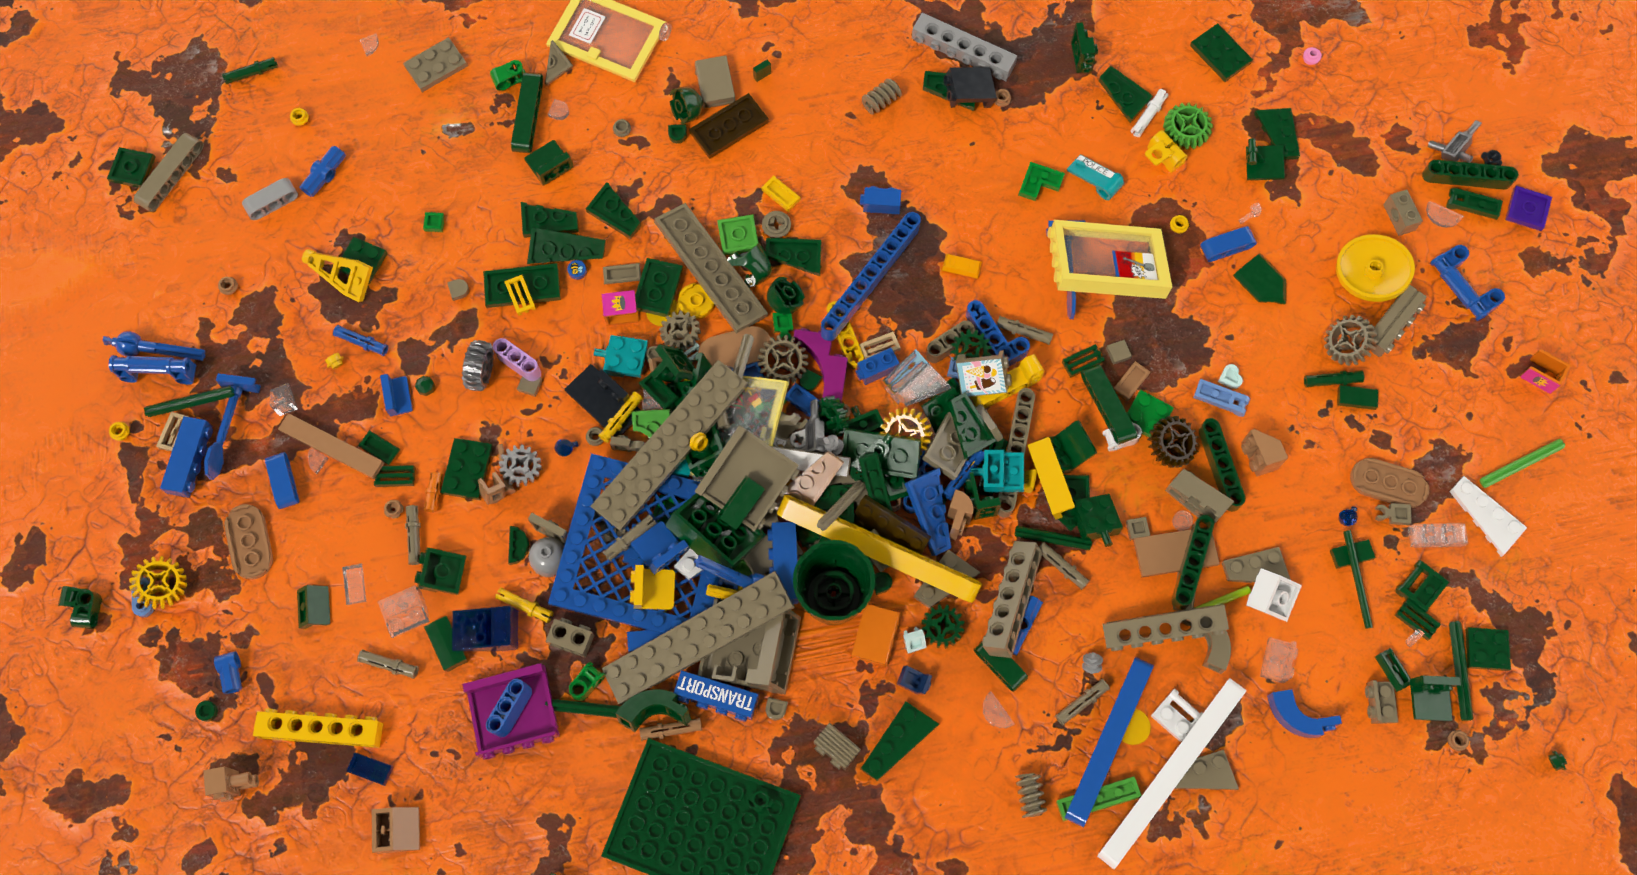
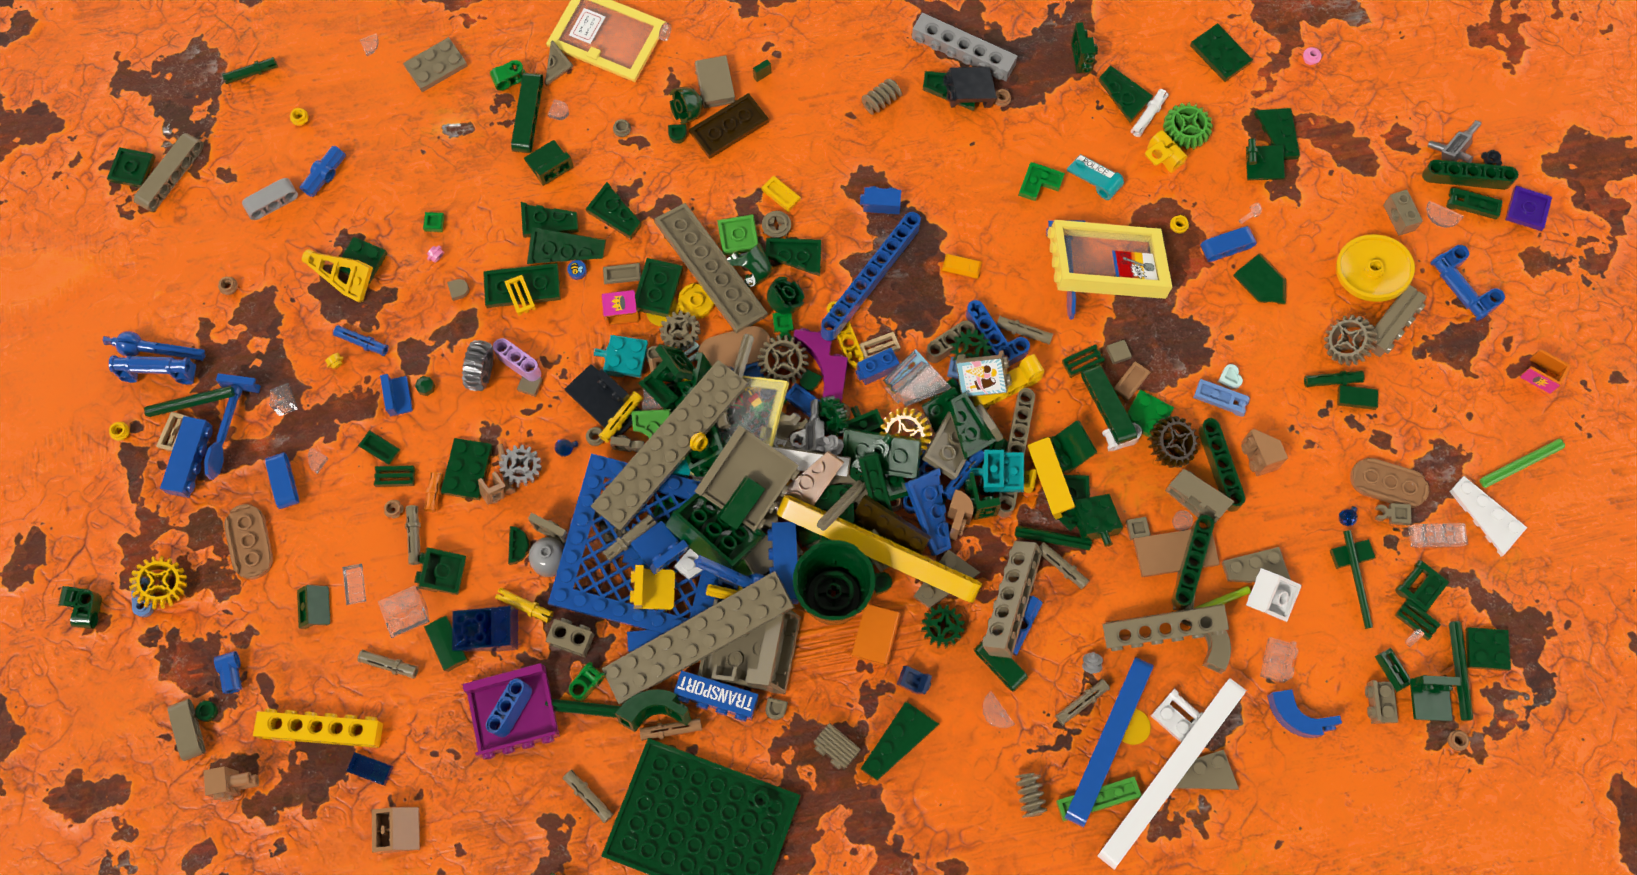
medium nougat tile [278,413,384,479] -> none
light aqua tile [903,627,927,653] -> none
dark green plate [1548,751,1567,771] -> none
none -> dark tan beam [168,699,206,761]
none -> bright pink plate [427,246,444,263]
none -> dark tan pin [562,770,614,823]

